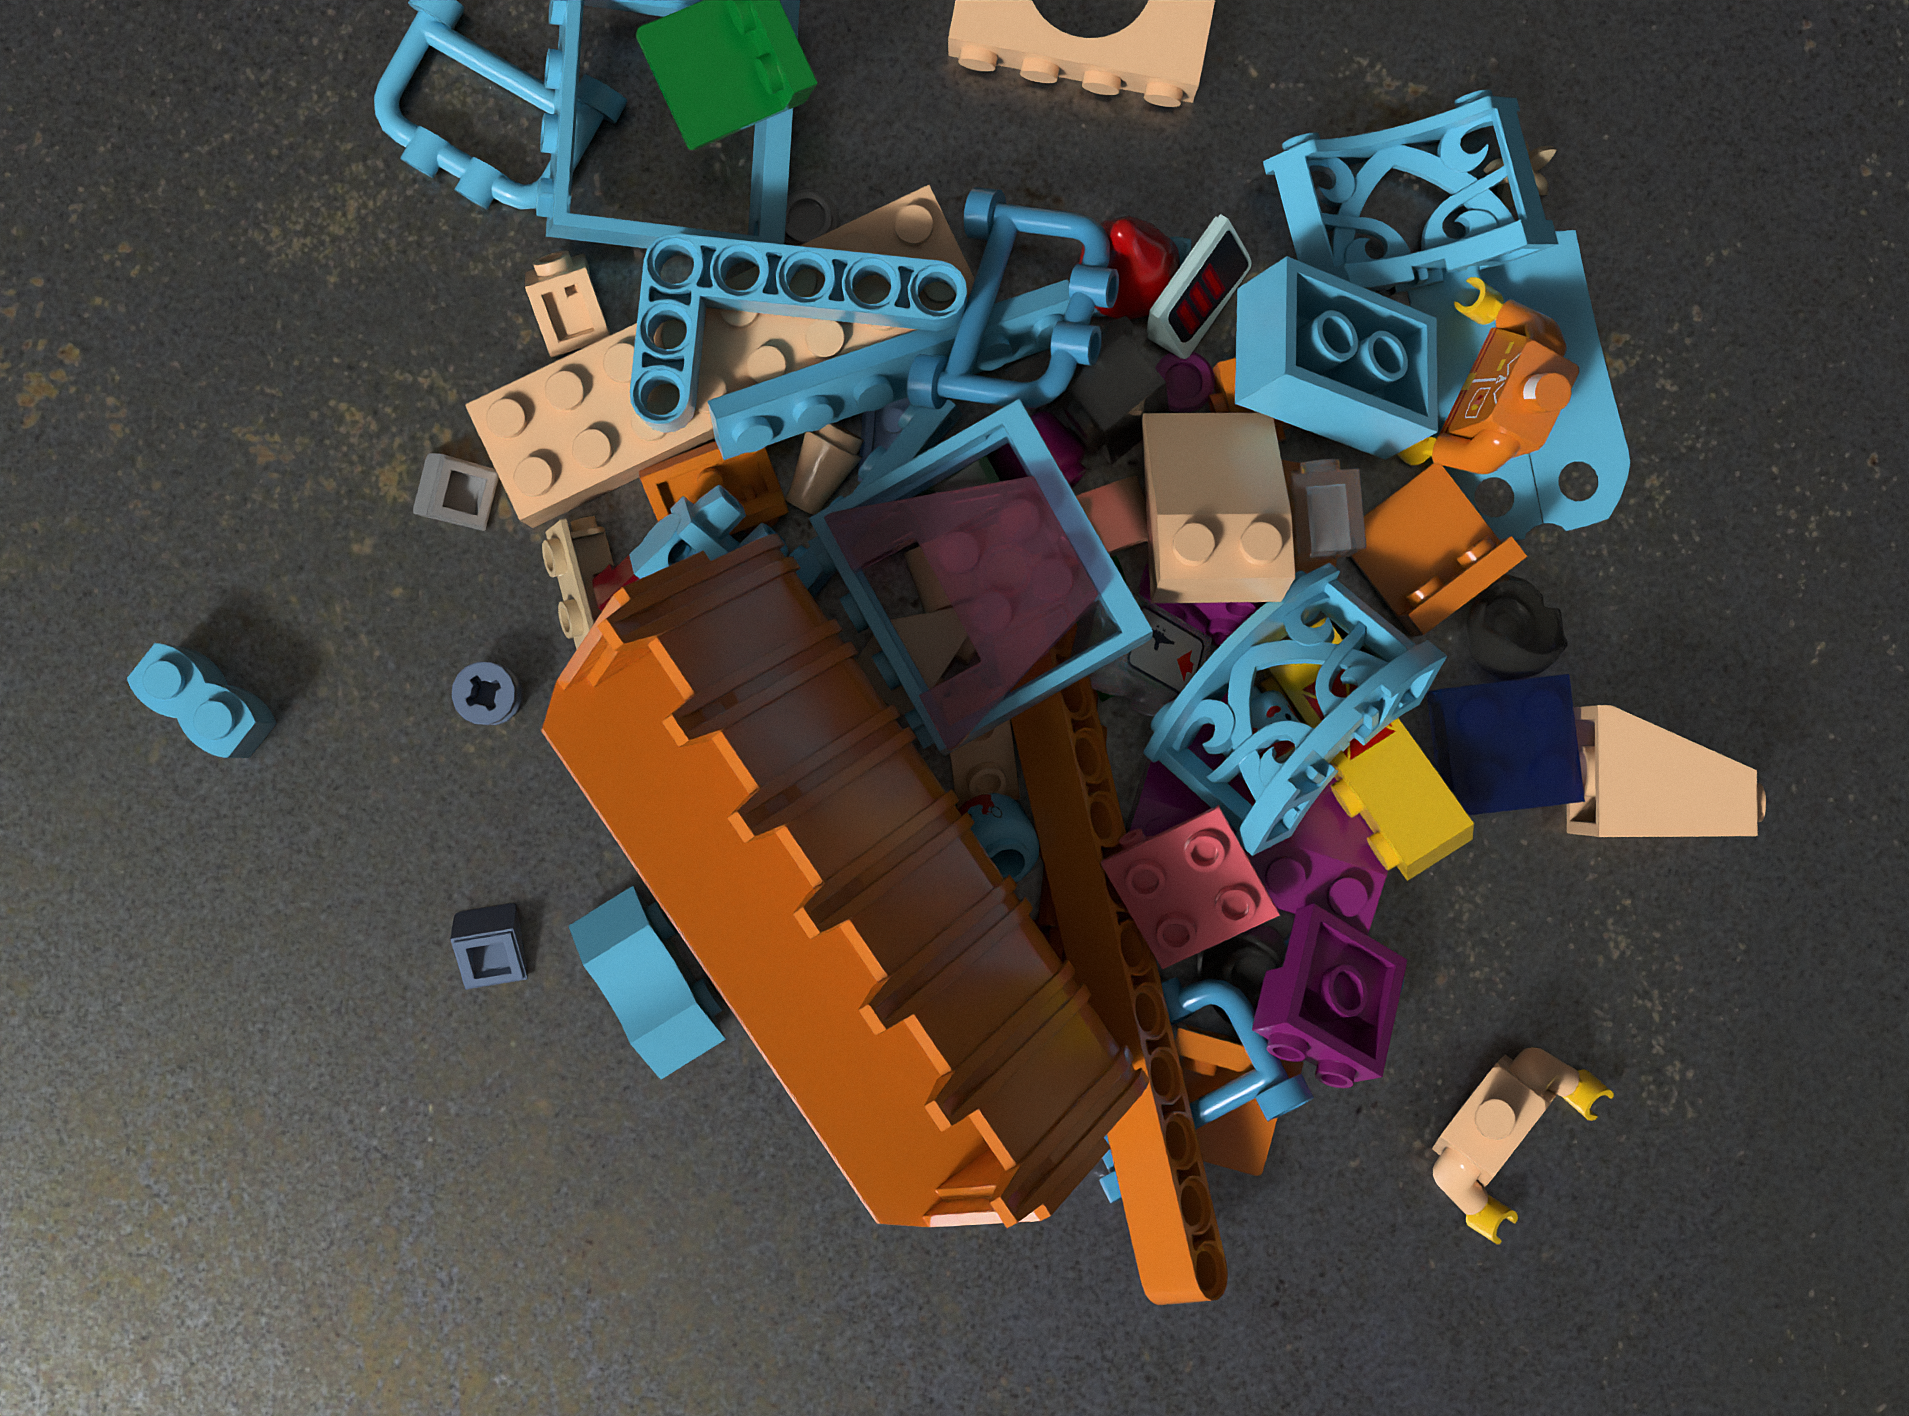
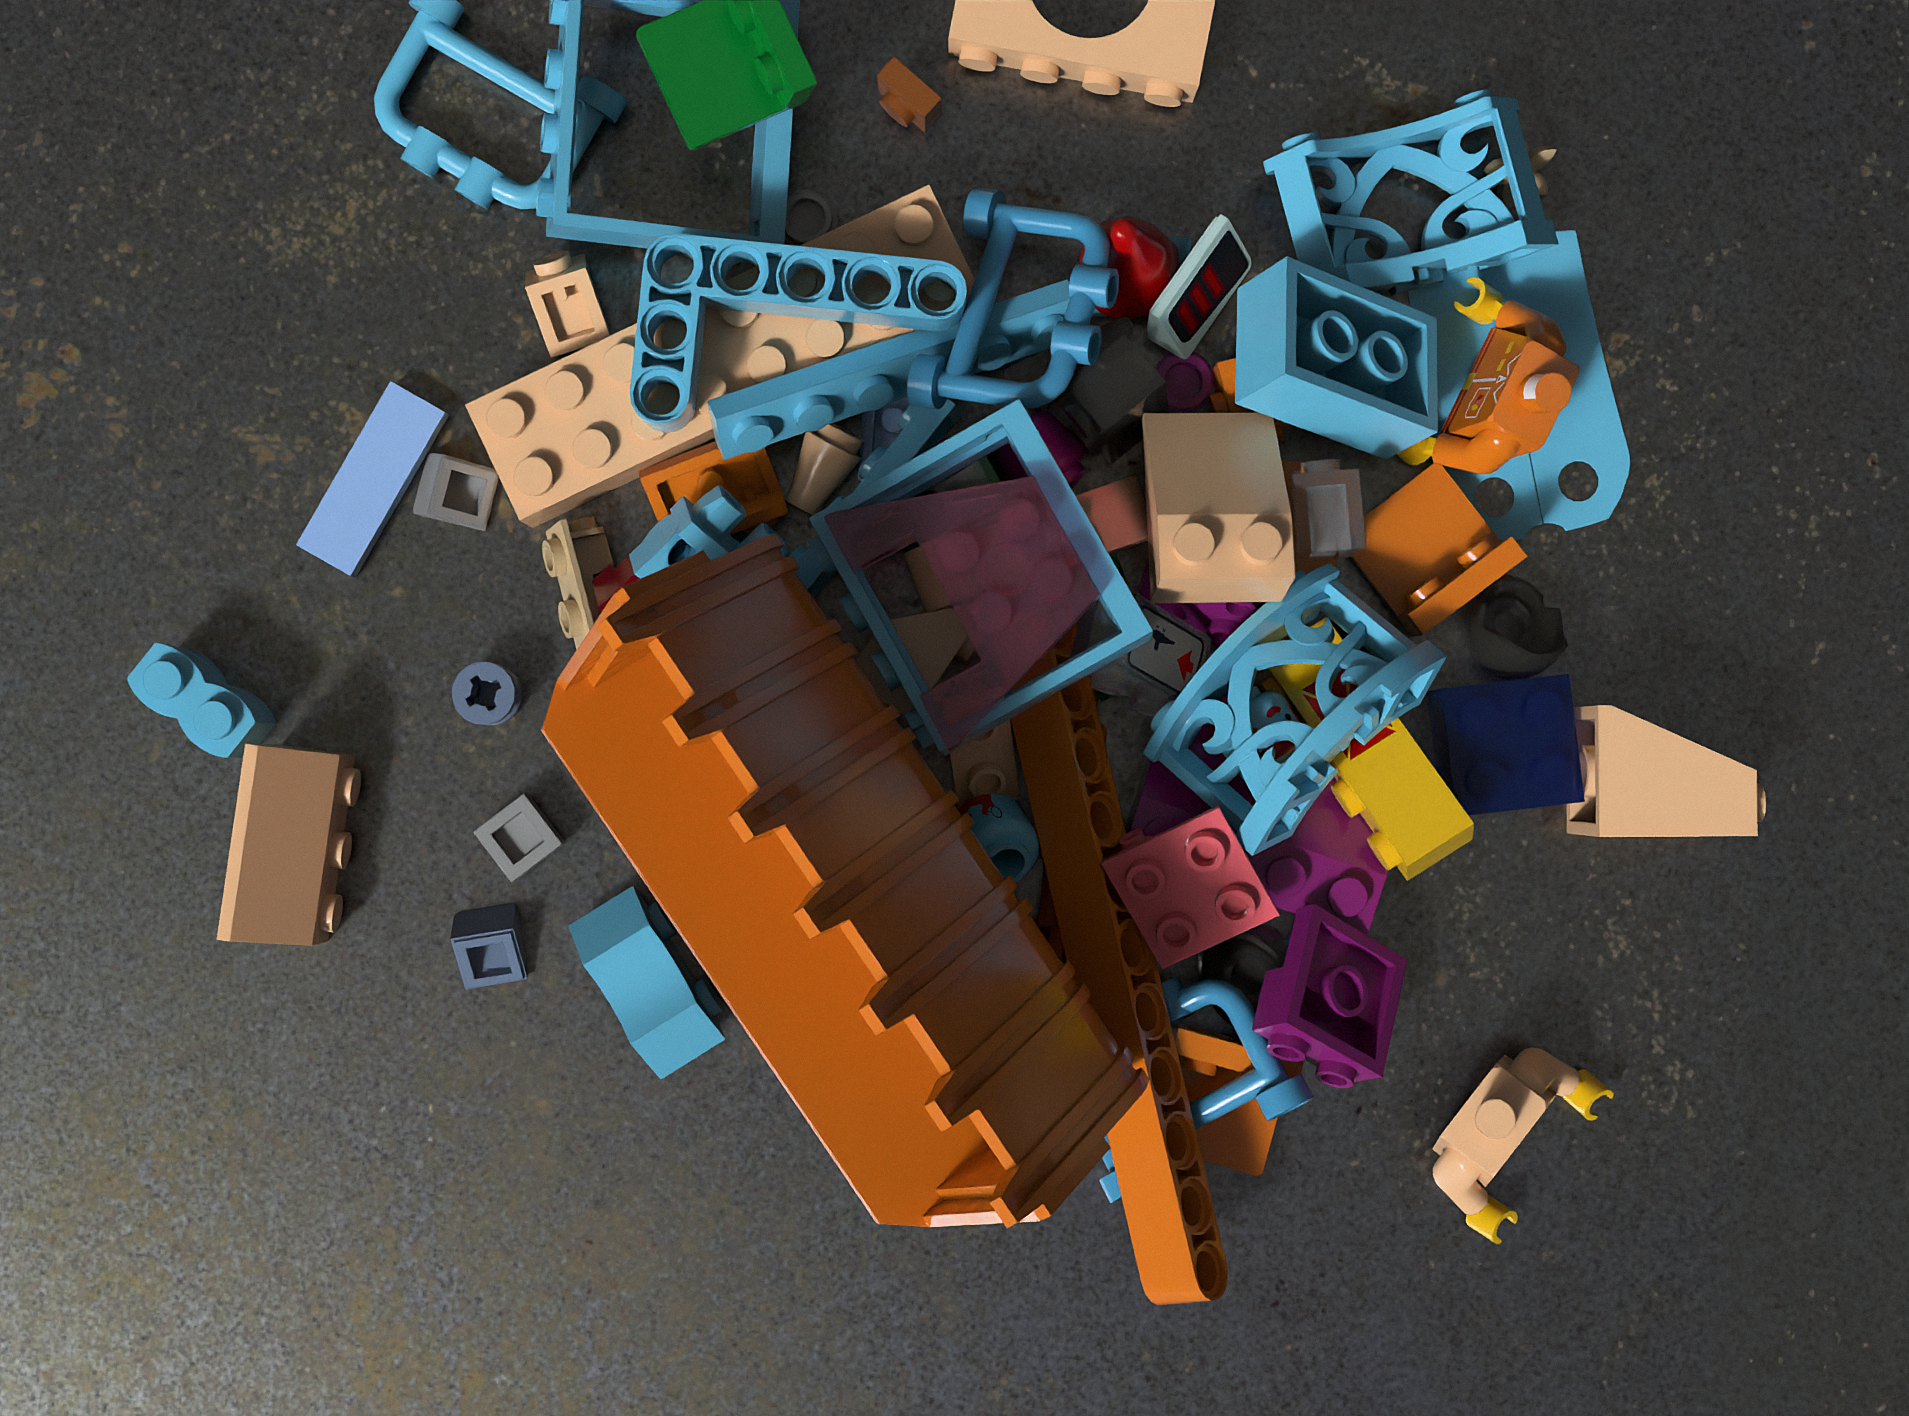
none -> light nougat slope [217,744,361,946]
none -> light blue tile [296,381,449,578]
none -> light grey plate [473,793,565,883]
none -> dark orange plate [877,56,942,133]

